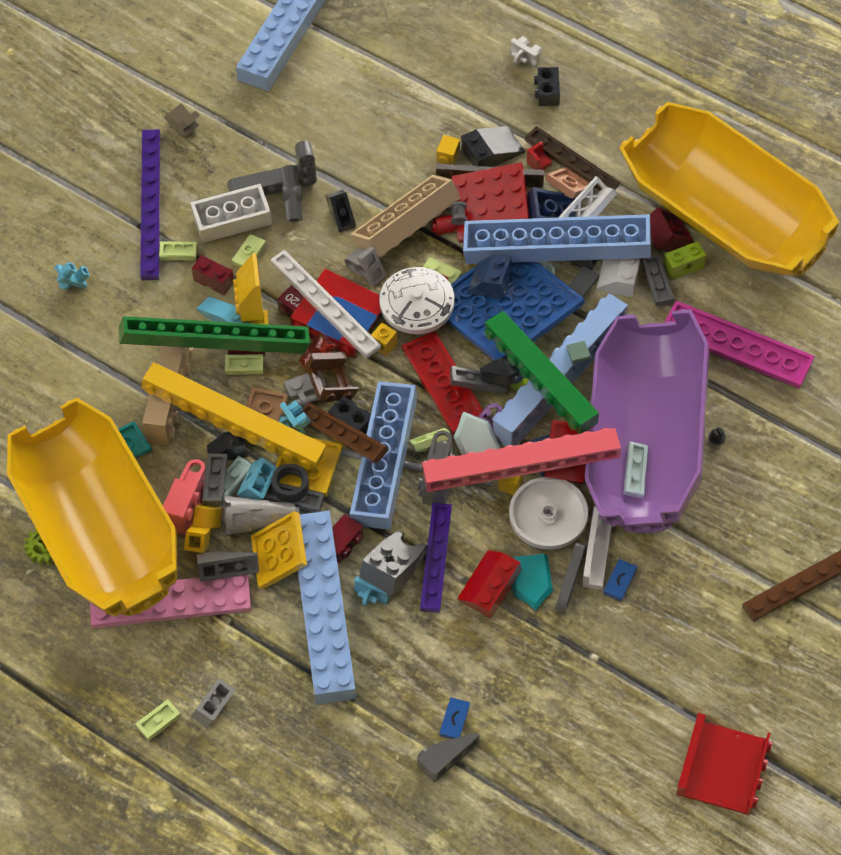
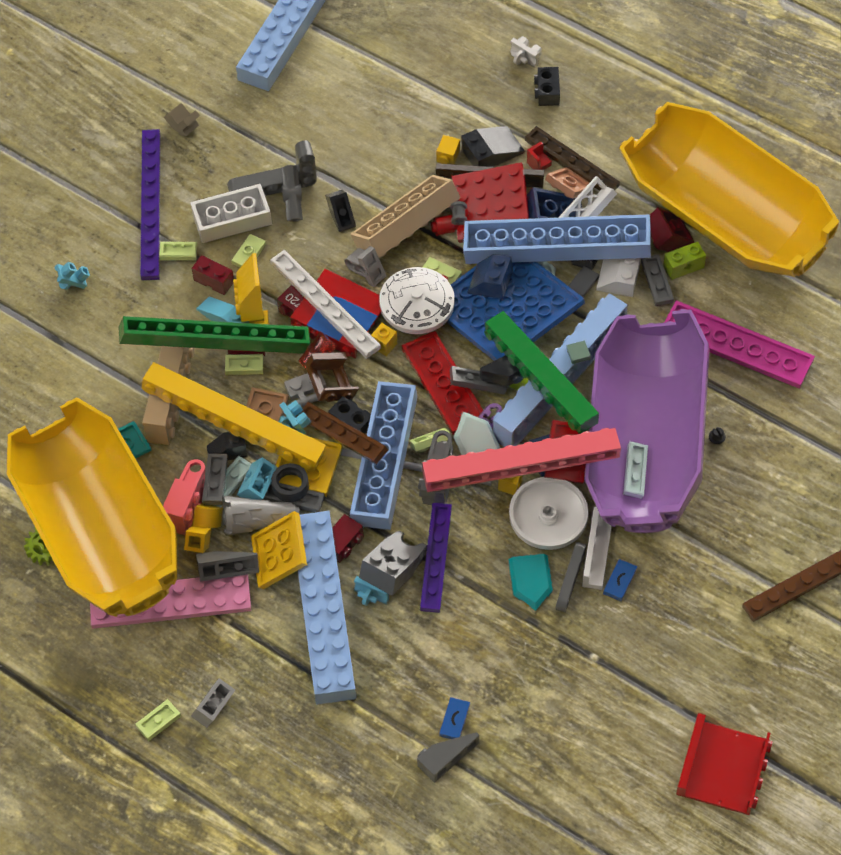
red slope [457,550,522,619] -> none

